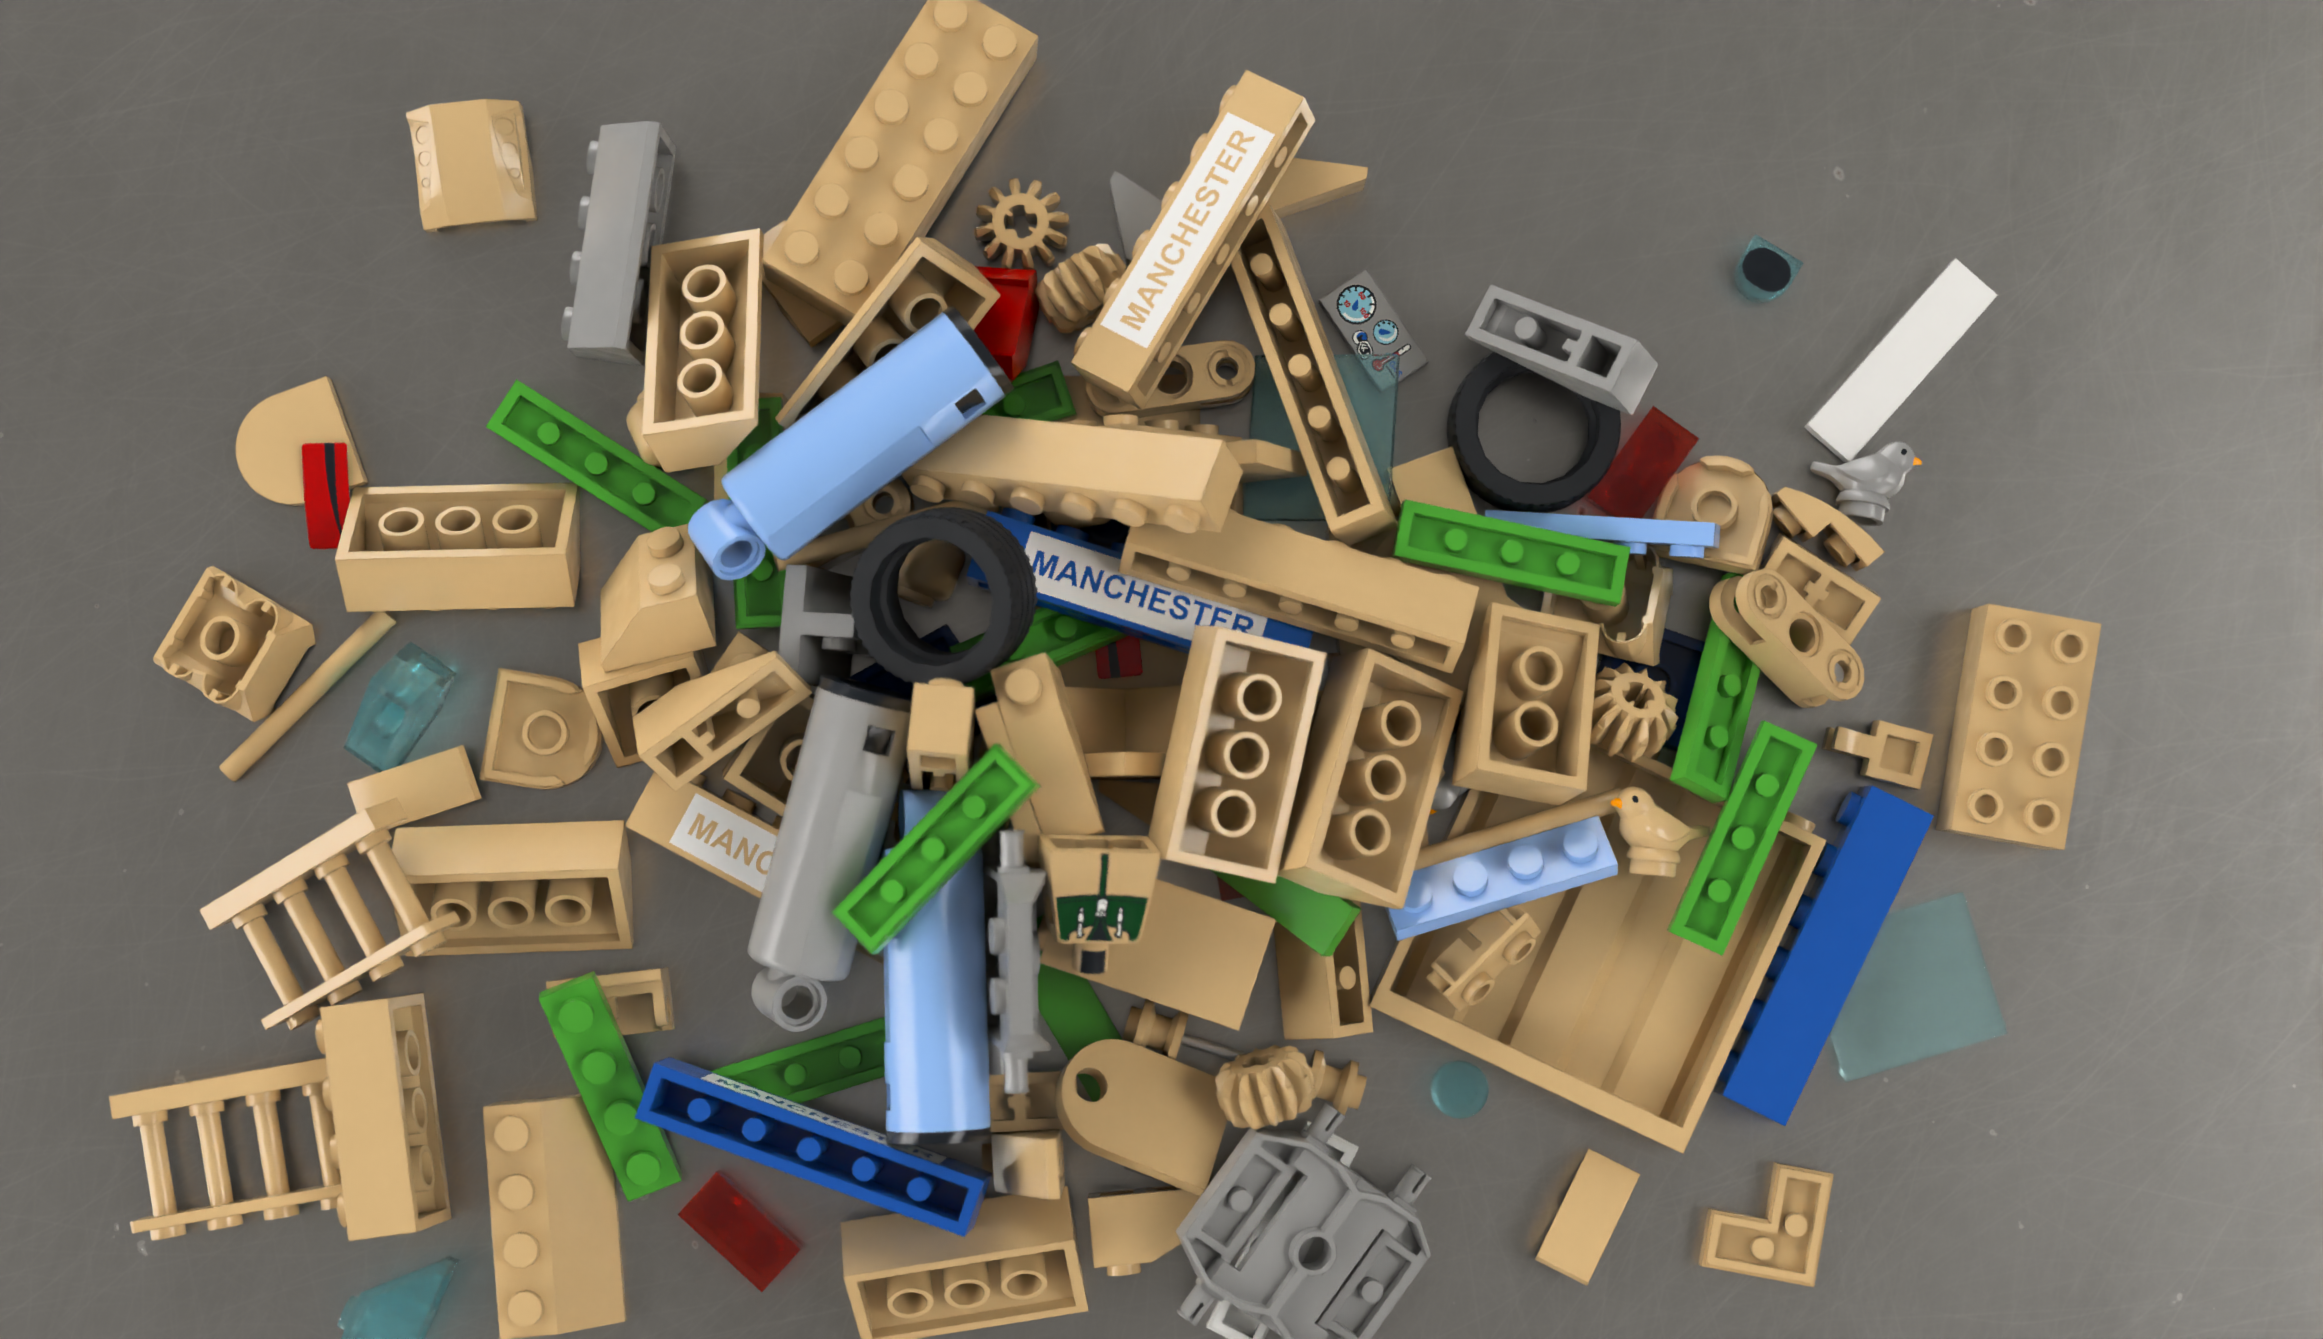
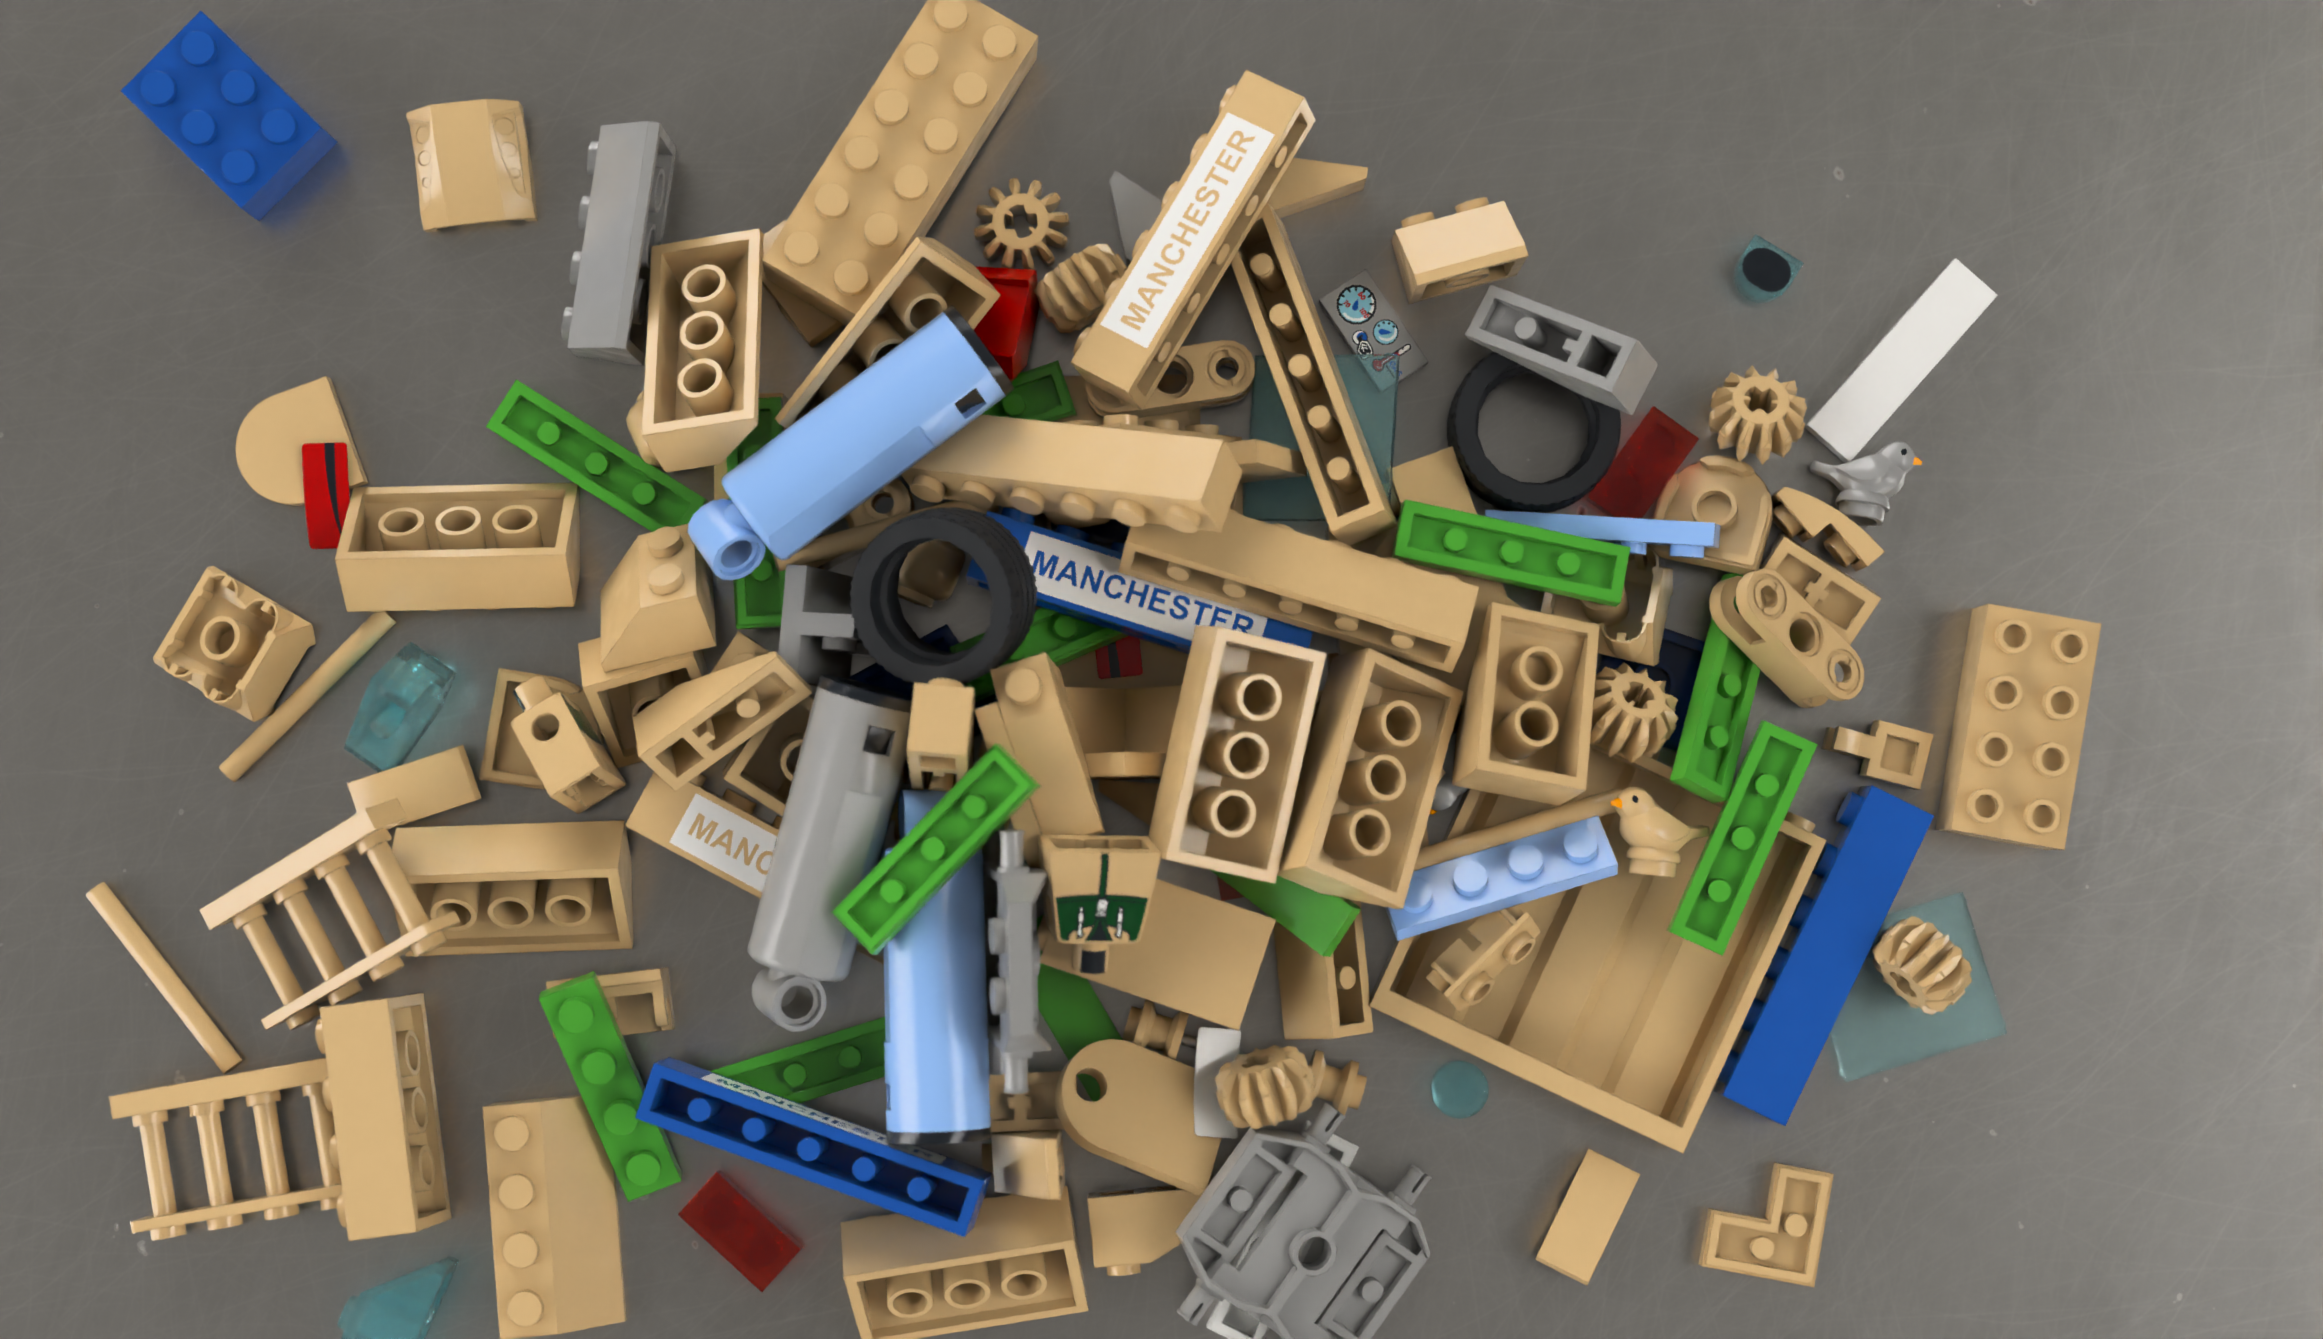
none -> tan bar [86,882,243,1074]
none -> blue brick [121,11,338,221]
none -> tan torso [511,676,627,814]
none -> white sticker [1194,1027,1241,1139]
none -> tan slope [1391,197,1529,305]
none -> tan gear [1708,365,1807,465]
none -> tan gear [1872,916,1972,1015]

